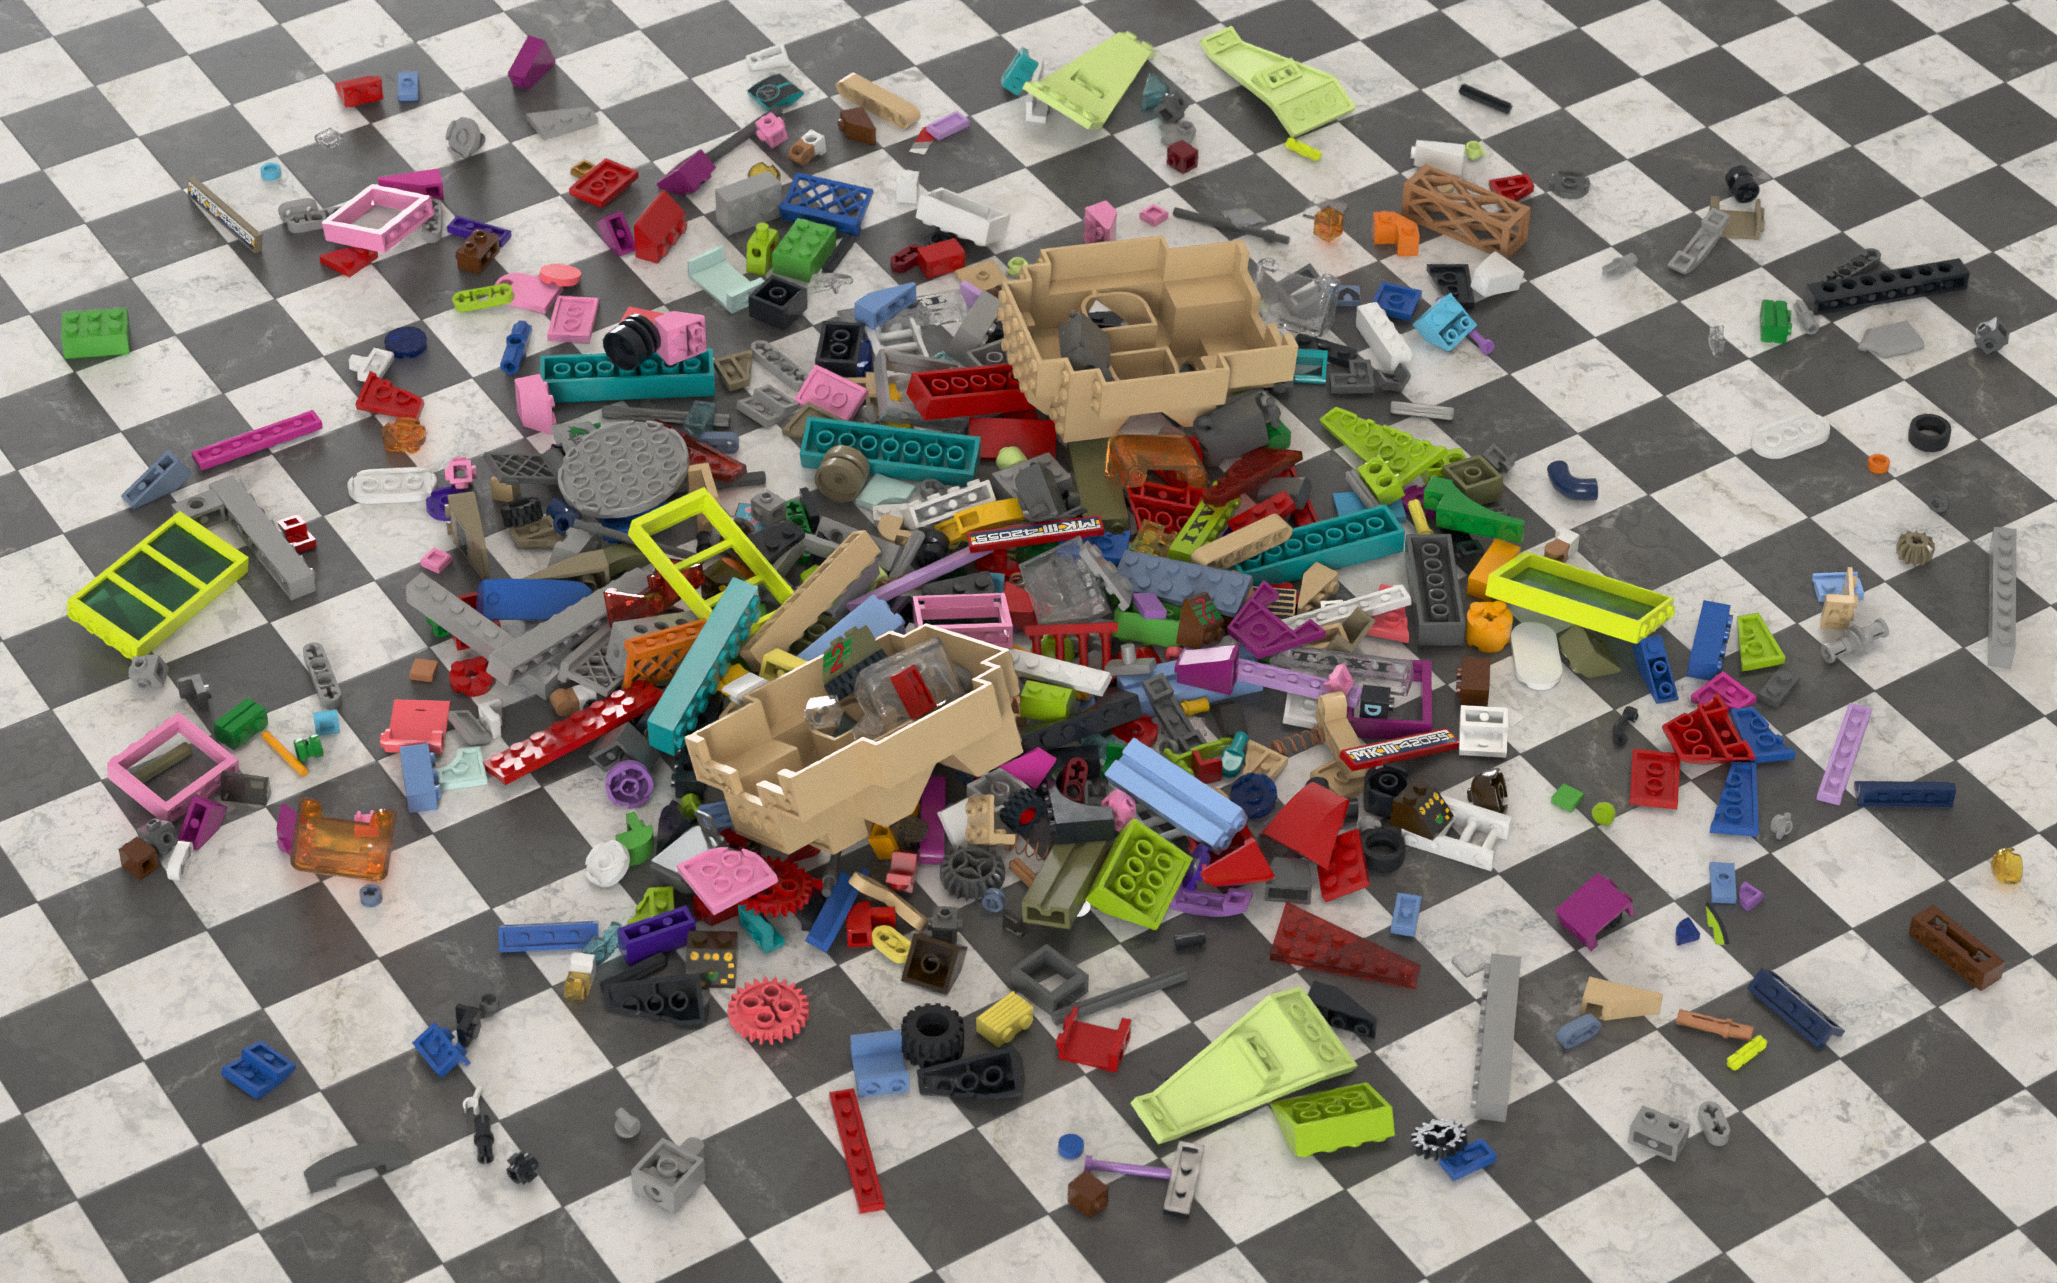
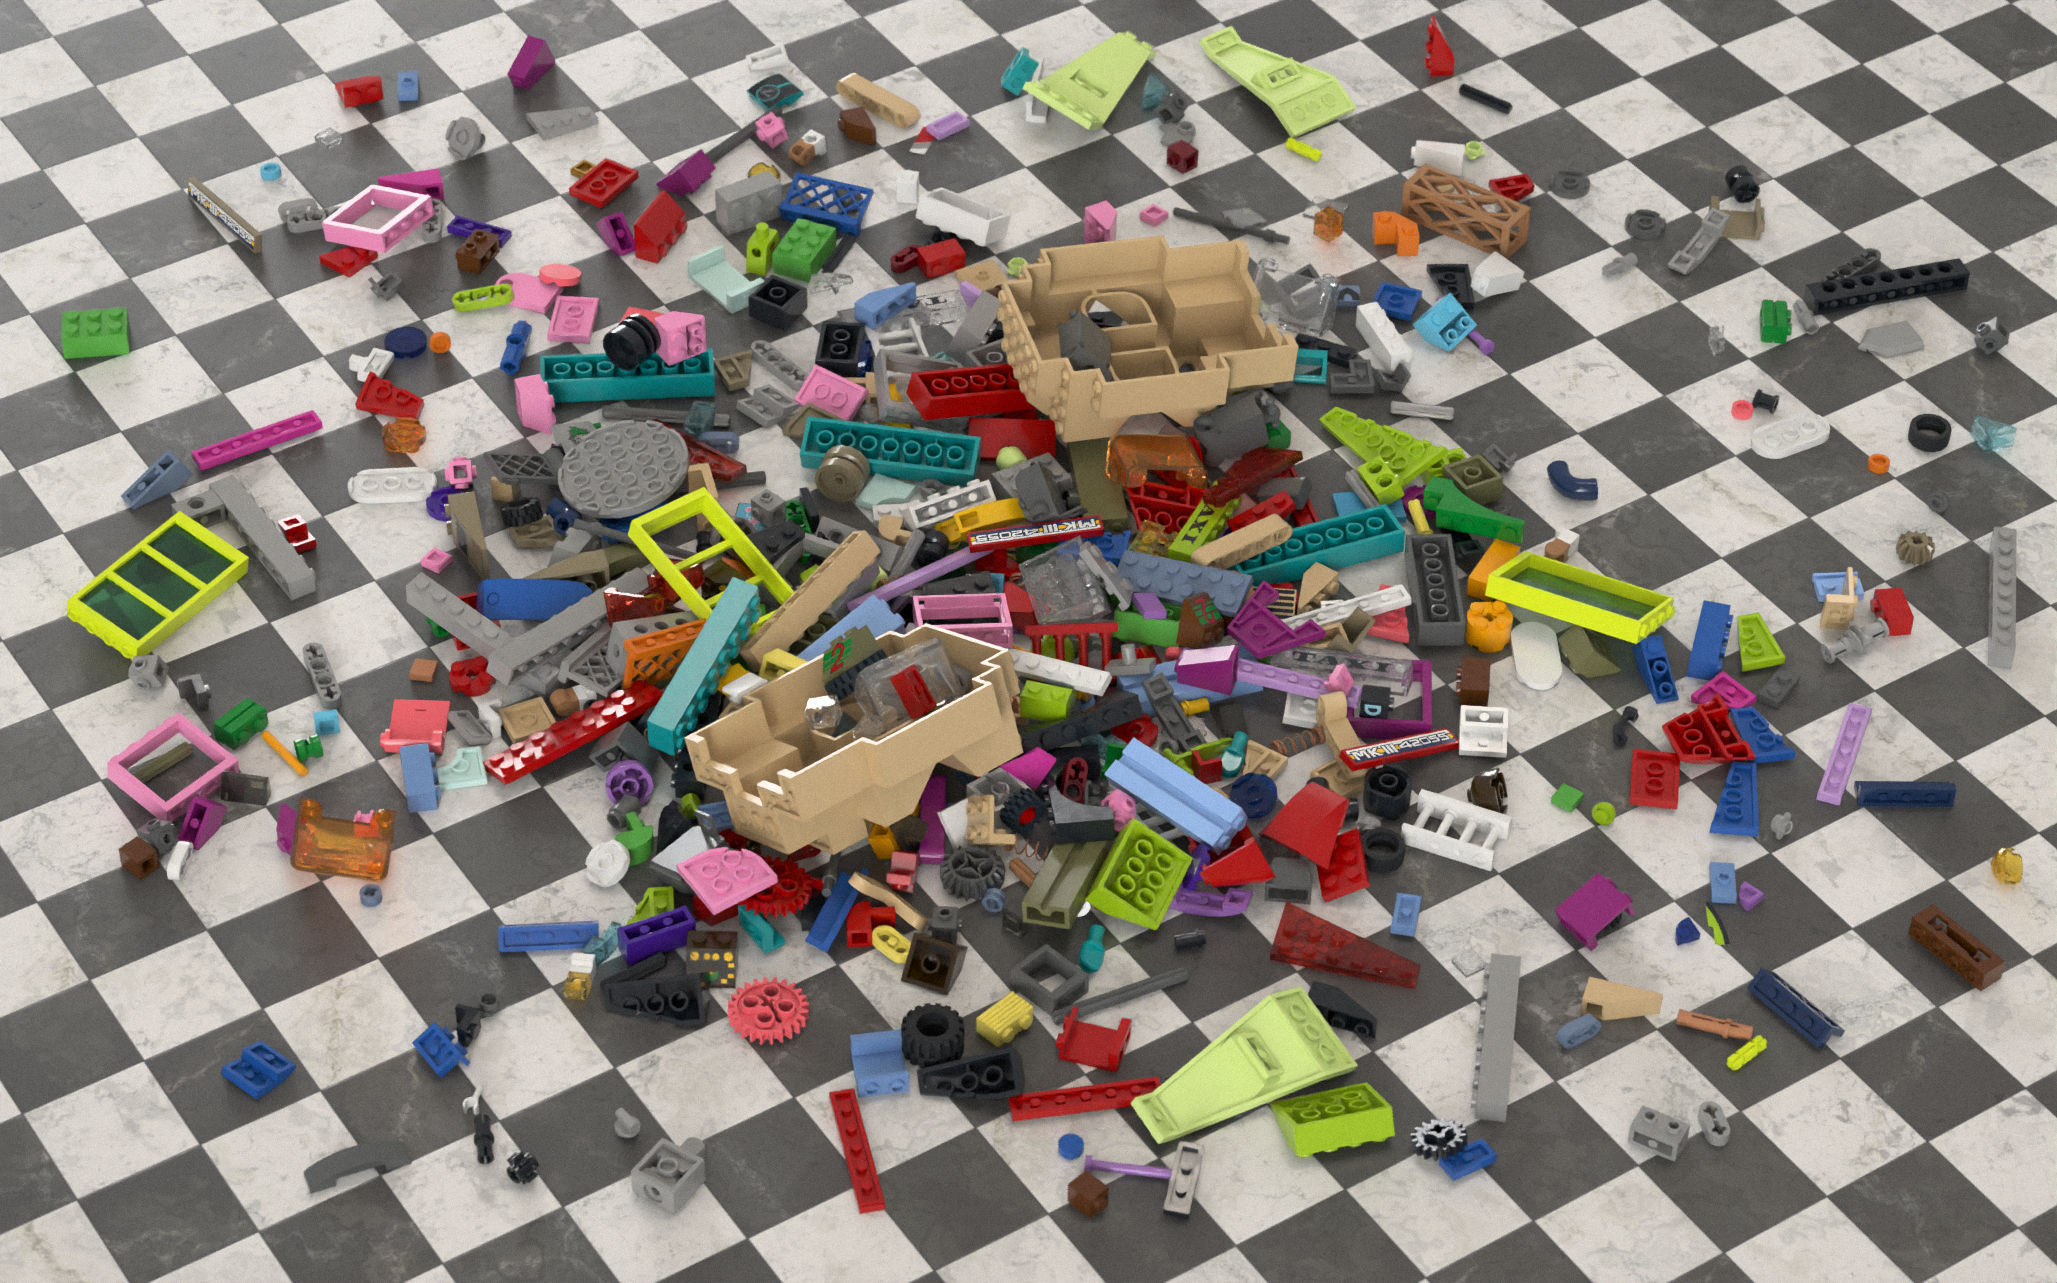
dark brown slope [1389,779,1454,841] -> none
none -> flat silver bracket [368,270,406,301]
none -> orange tile [429,332,451,353]
none -> tan plate [497,696,556,744]
none -> dark grey brick [607,795,642,829]
none -> red plate [1008,1076,1161,1122]
none -> teal arm [1078,925,1105,974]
none -> red slope [1424,16,1455,76]
none -> dark grey tile [1624,209,1666,240]
none -> coral tile [1731,400,1754,420]
none -> black bush [1752,389,1780,414]
none -> red brick [1870,587,1914,636]
none -> clear light blue slope [1970,415,2017,453]

